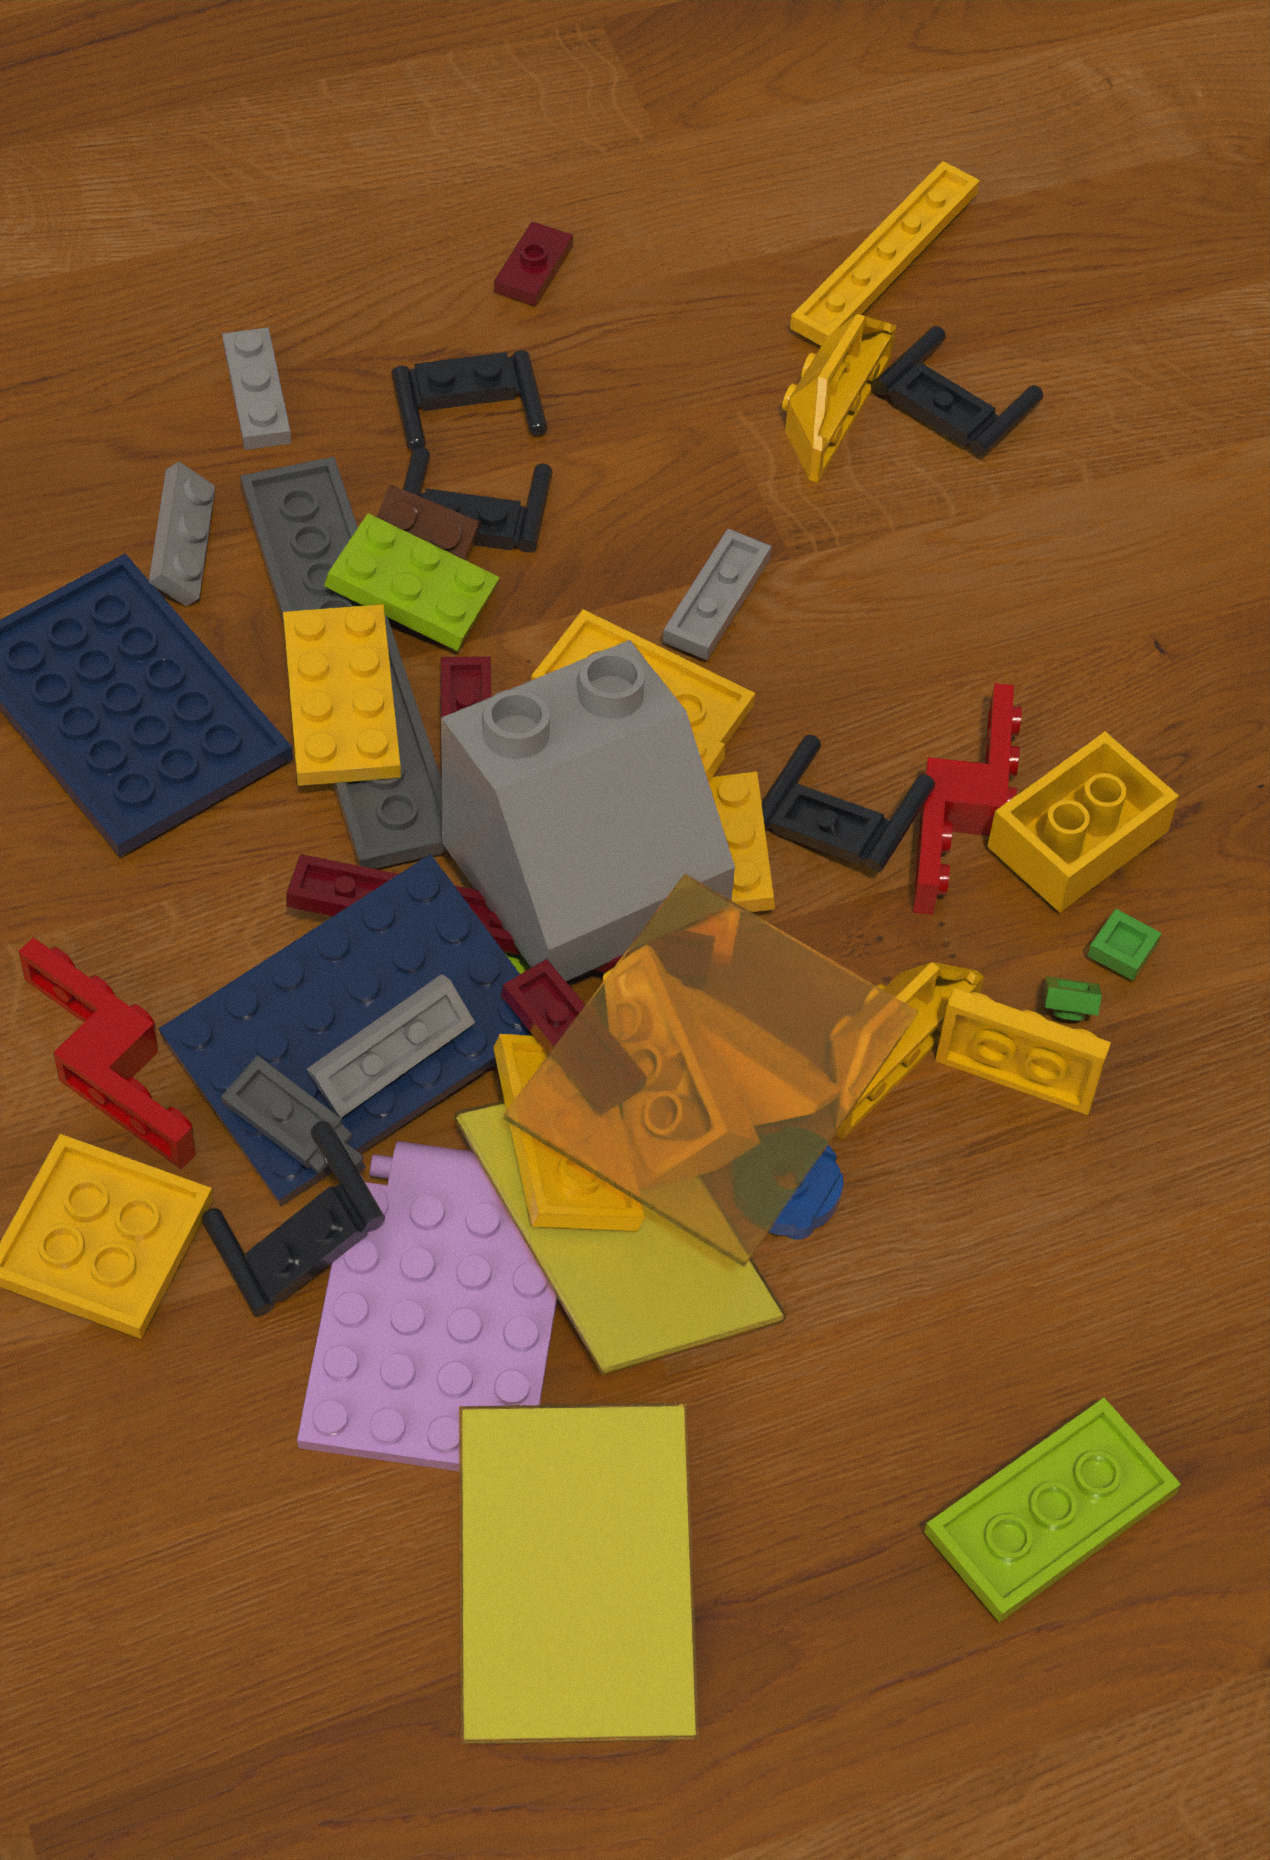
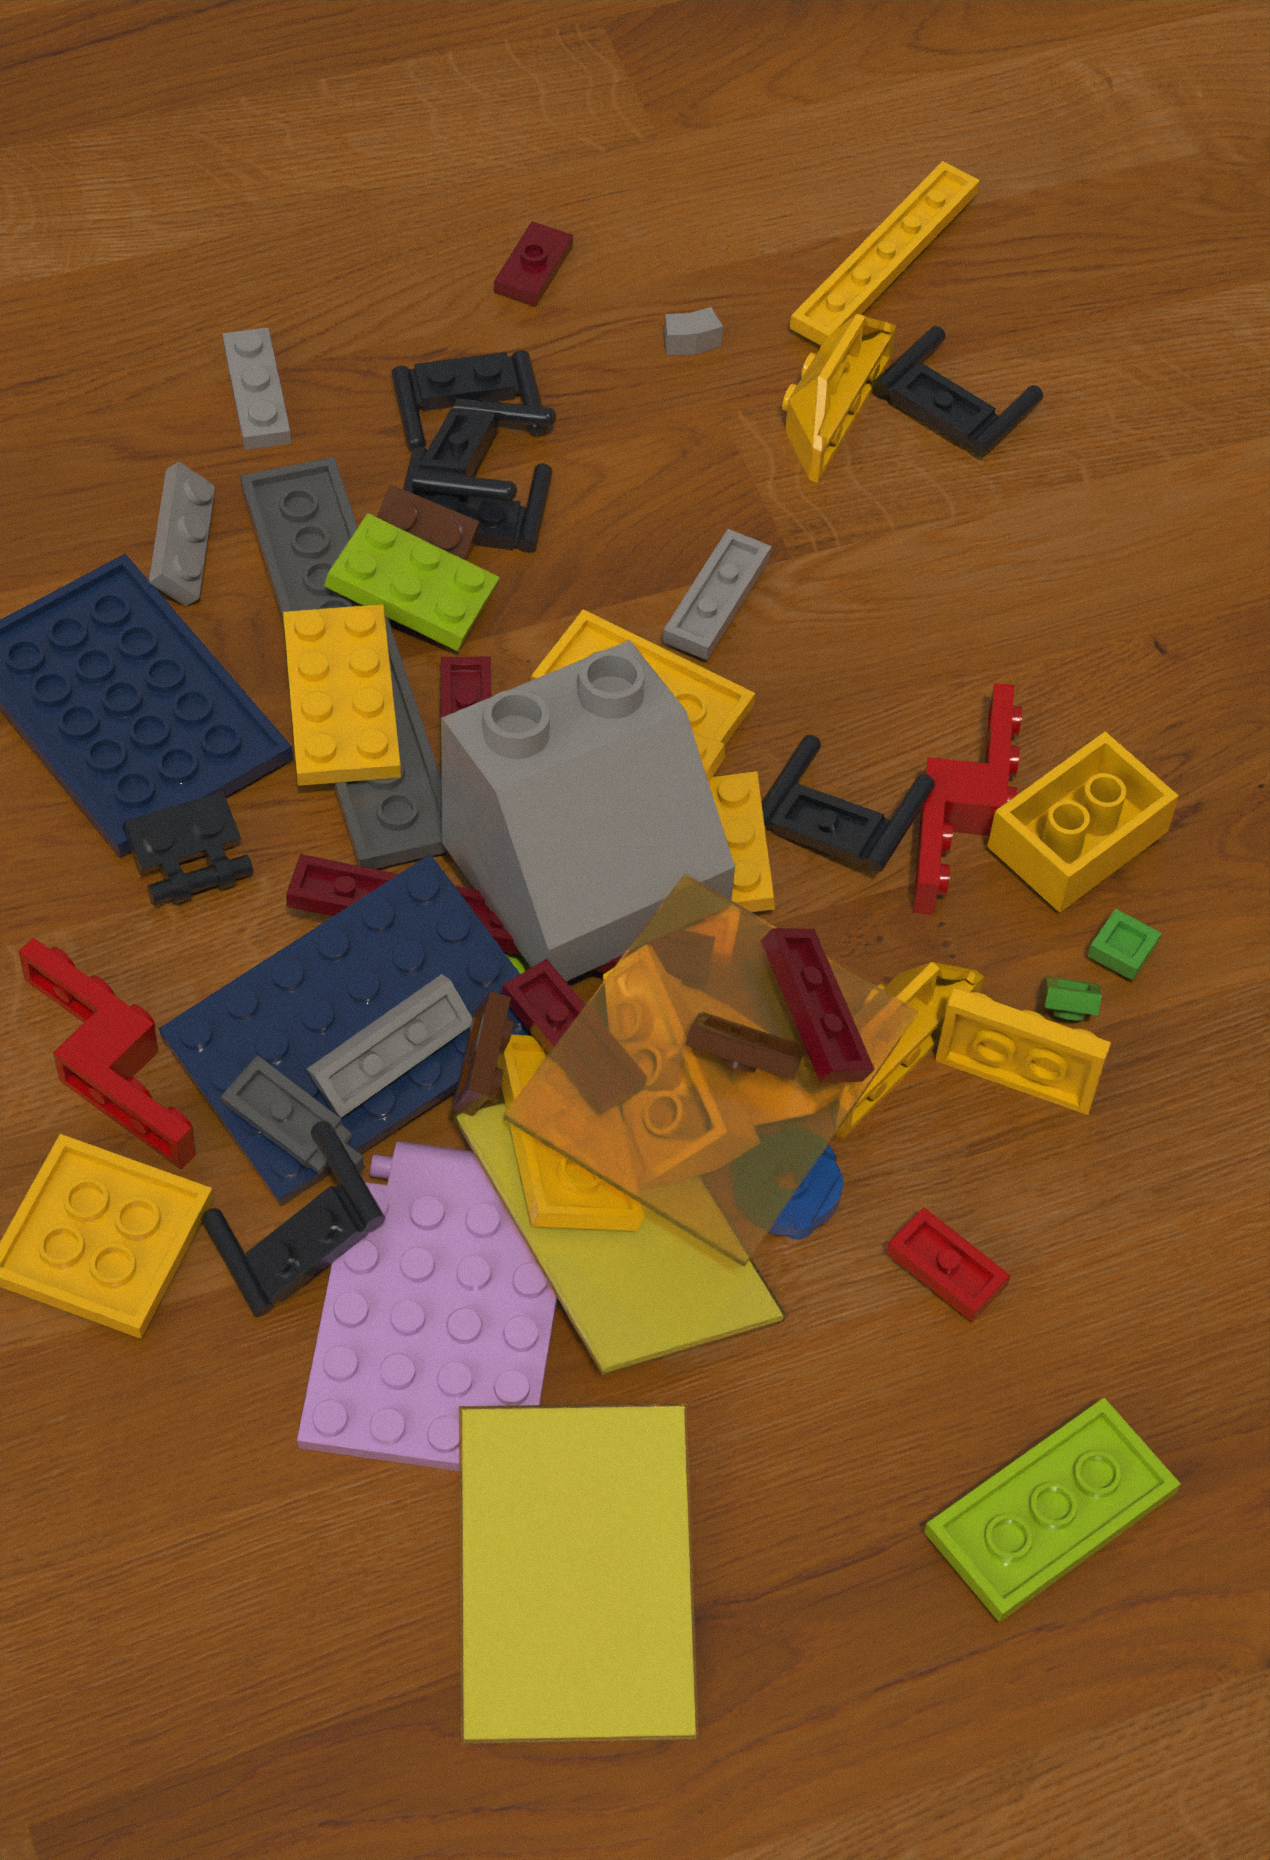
none -> black plate [122,791,253,905]
none -> black plate [412,398,556,501]
none -> reddish brown plate [452,991,514,1117]
none -> light grey piece [664,307,723,356]
none -> reddish brown plate [685,1012,805,1080]
none -> dark red plate [760,928,875,1083]
none -> red plate [886,1207,1010,1322]

